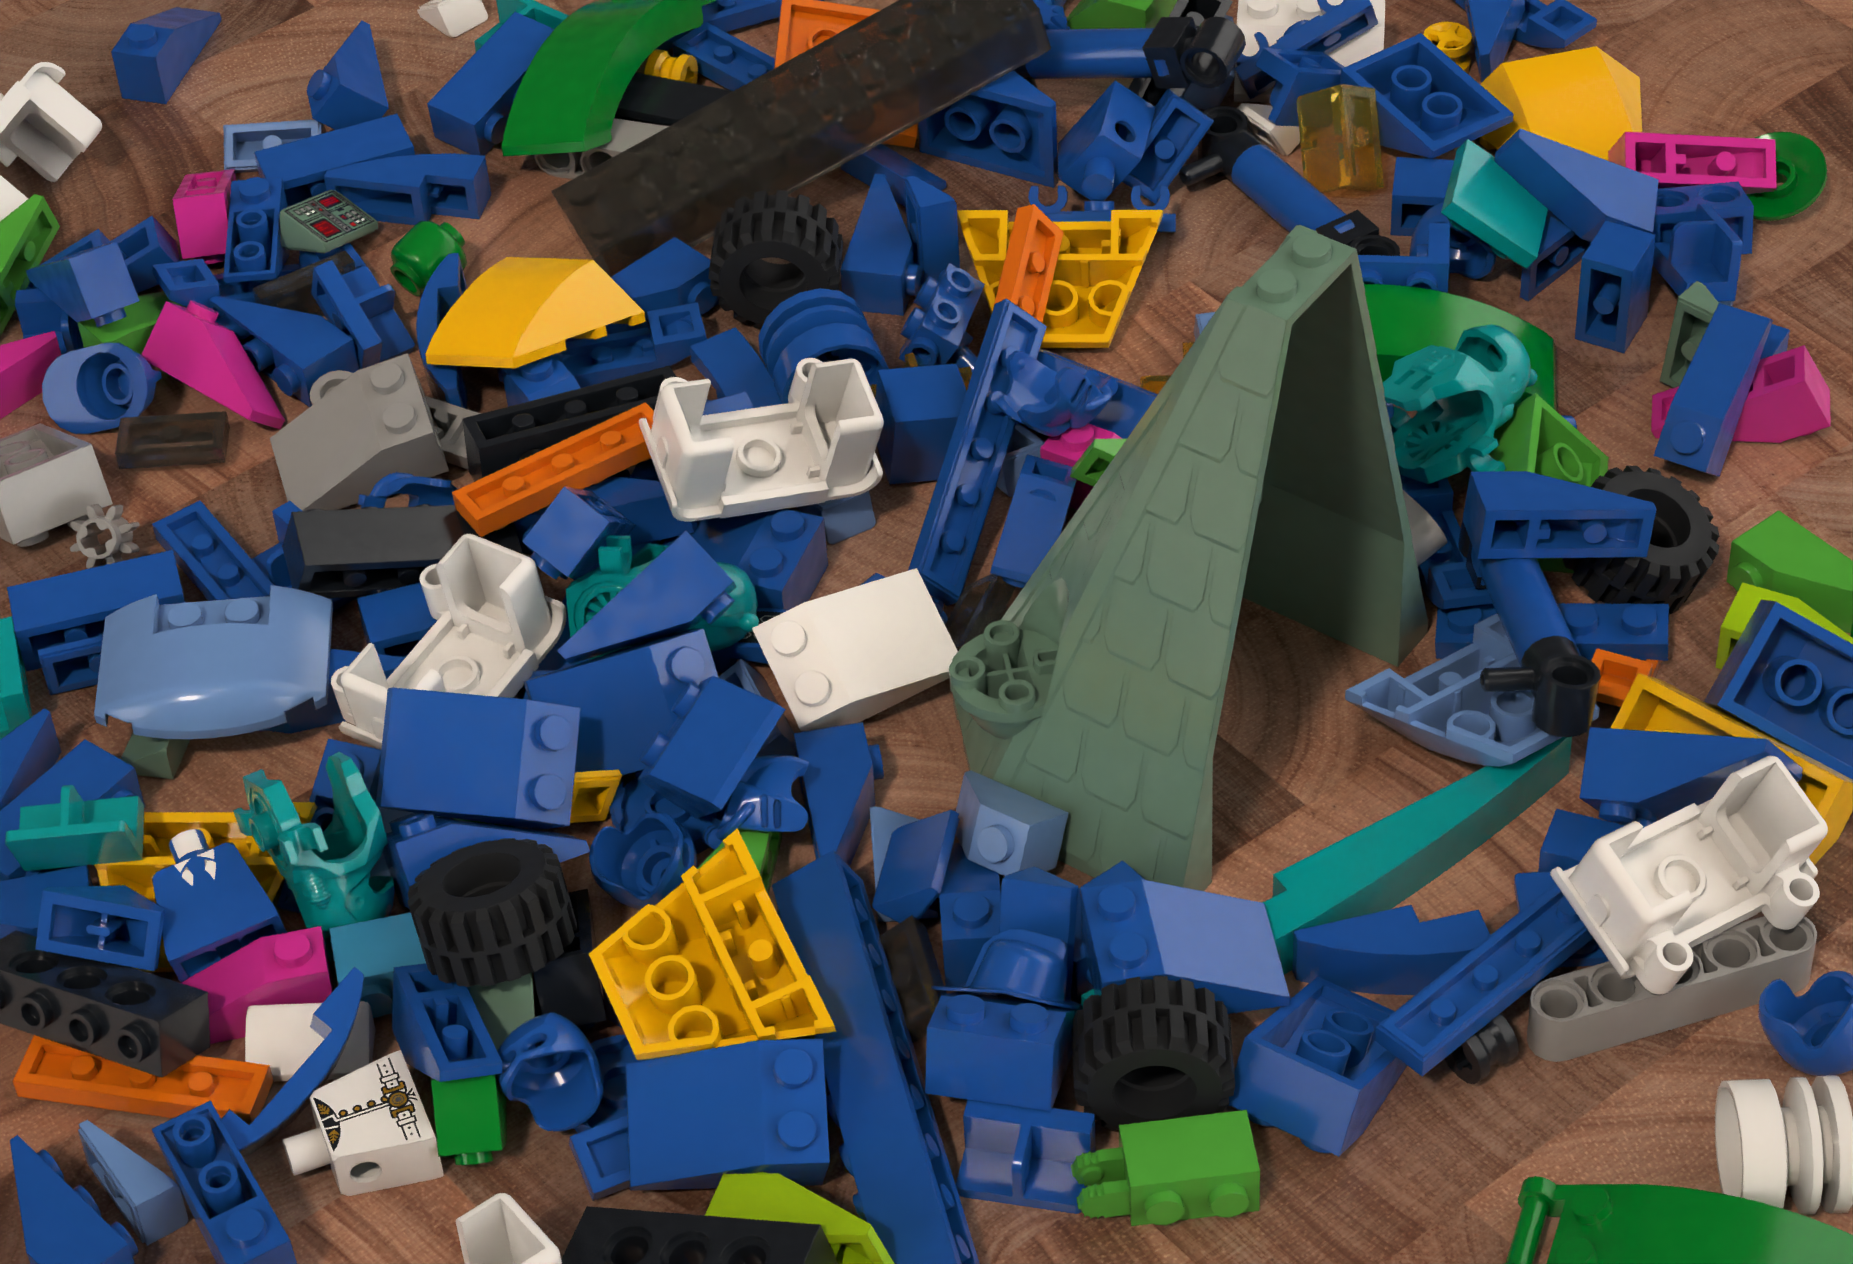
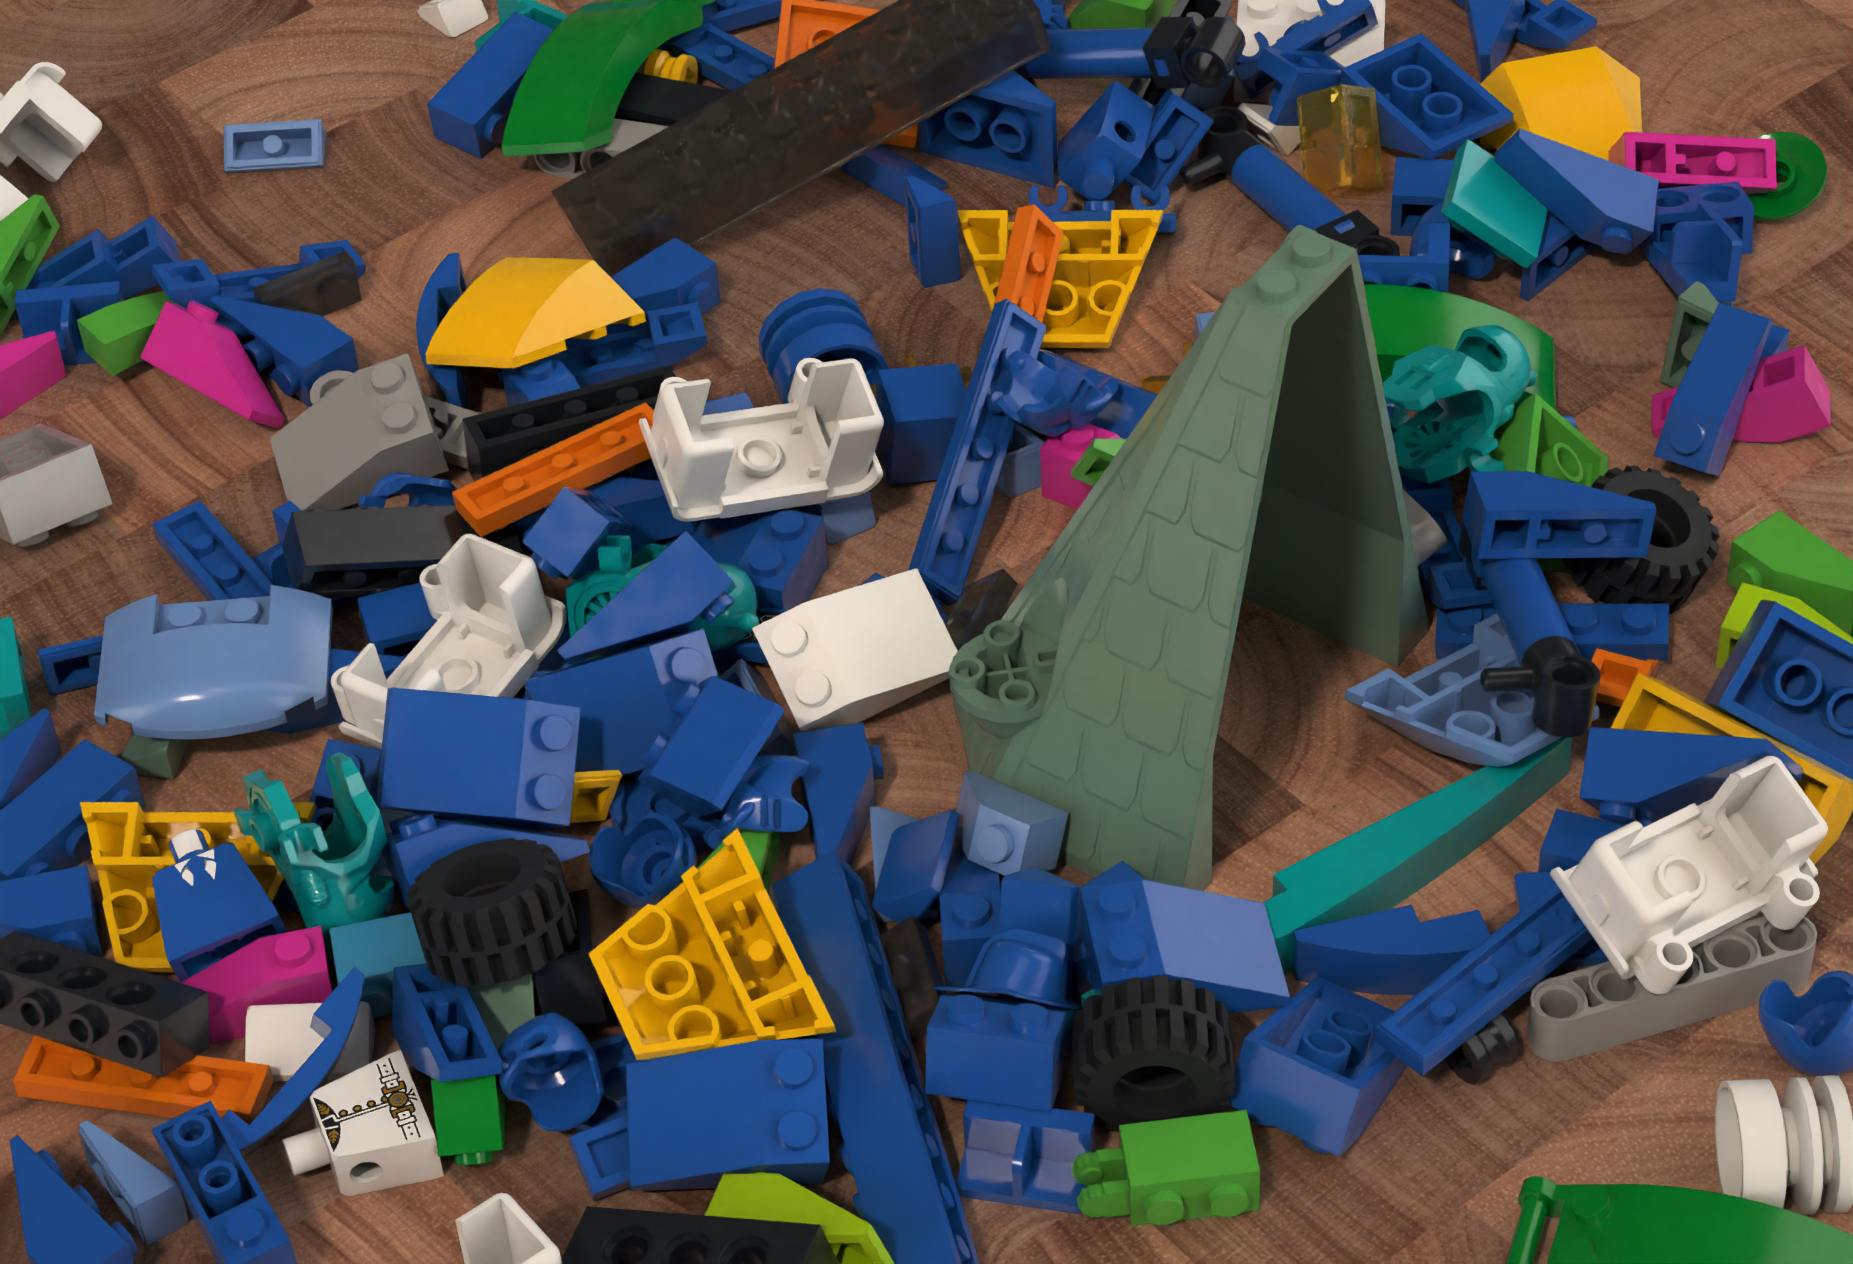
teal panel [5,785,144,871] -> none
blue brick [7,550,185,672] -> none
blue slope [25,241,140,327] -> none
blue slope [35,885,165,971] -> none
blue piece [42,342,163,434] -> none
light grey gear [69,504,140,569] -> none
blue slope [111,7,221,104] -> none
clear smoke plate [115,411,230,469] -> none
dark pink slope [172,169,236,264] -> none
blue slope [223,177,290,283] -> none
blue brick [254,114,415,207] -> none
sand green slope [280,190,378,253] -> none
blue slope [307,20,389,130] -> none
blue panel [311,260,415,370] -> none
blue slope [324,153,491,225] -> none
green head [390,221,467,296] -> none
blue slope [689,327,782,408] -> none
black tyre [709,190,843,329] -> none
blue slope [840,174,922,316] -> none
blue brick [899,263,985,379] -> none
blue slope [990,454,1077,588] -> none
yellow wheel [1423,21,1472,74] -> none
blue brick [1575,220,1656,353] -> none

